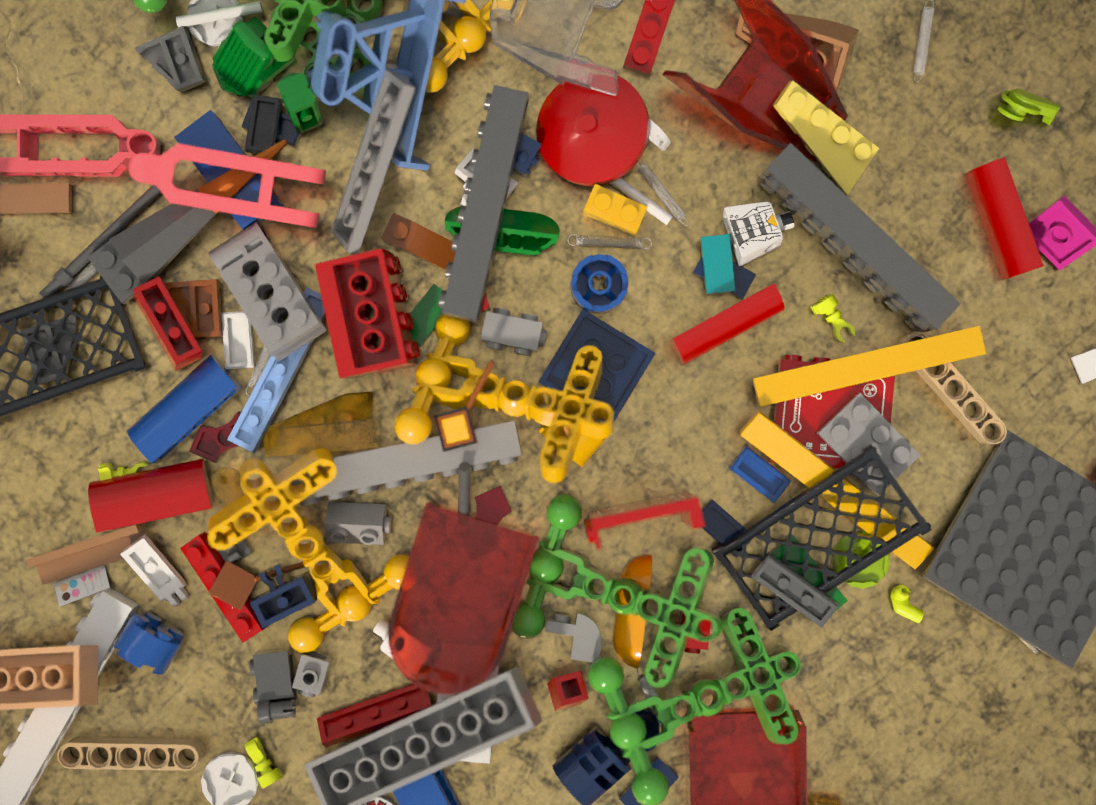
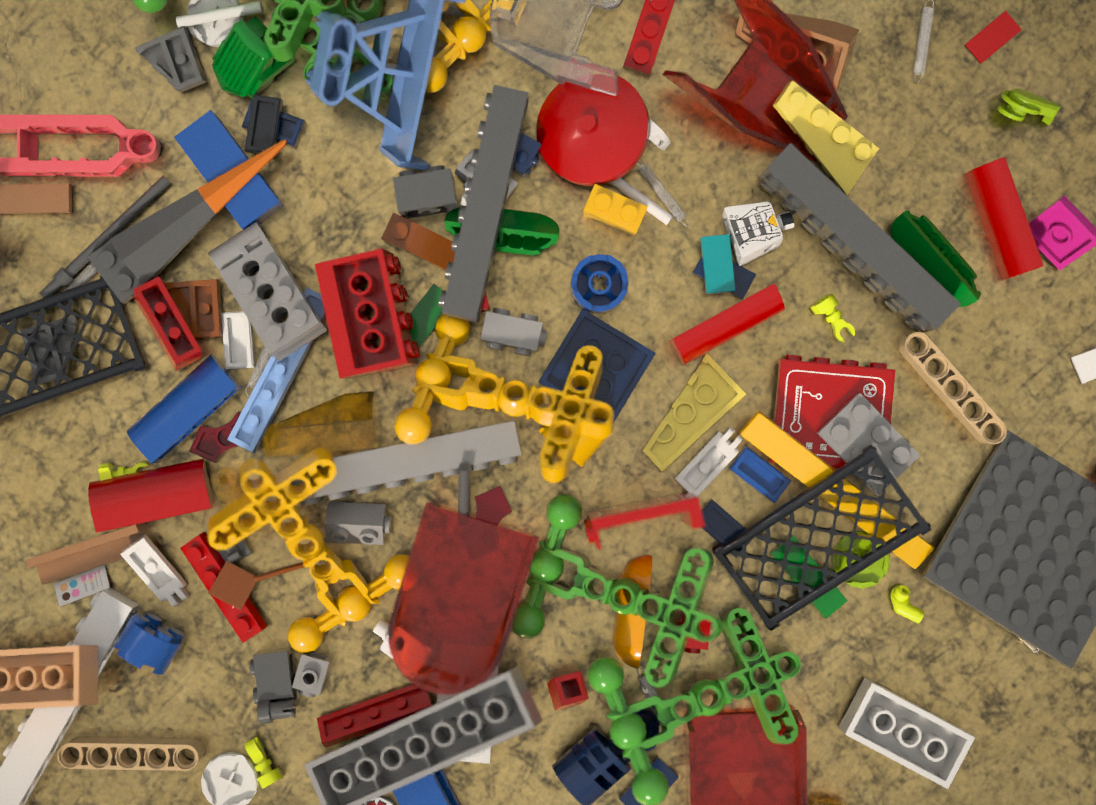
coral piece [129,144,326,228] -> none
dark blue brick [250,563,318,628] -> none
green brick [277,73,323,134] -> none
light grey arch [331,69,415,254] -> none
piece [434,360,495,452] -> none
light grey brick [545,610,602,662] -> none
white piece [568,234,652,249] -> none
dark grey tile [751,553,839,628] -> none
yellow tile [753,326,986,407] -> none
none -> dark grey brick [393,165,459,219]
none -> light yellow wing [643,354,746,473]
none -> white hinge [674,427,744,496]
none -> white brick [838,677,975,789]
none -> green brick [890,210,981,307]
none -> red sticker [965,10,1022,64]

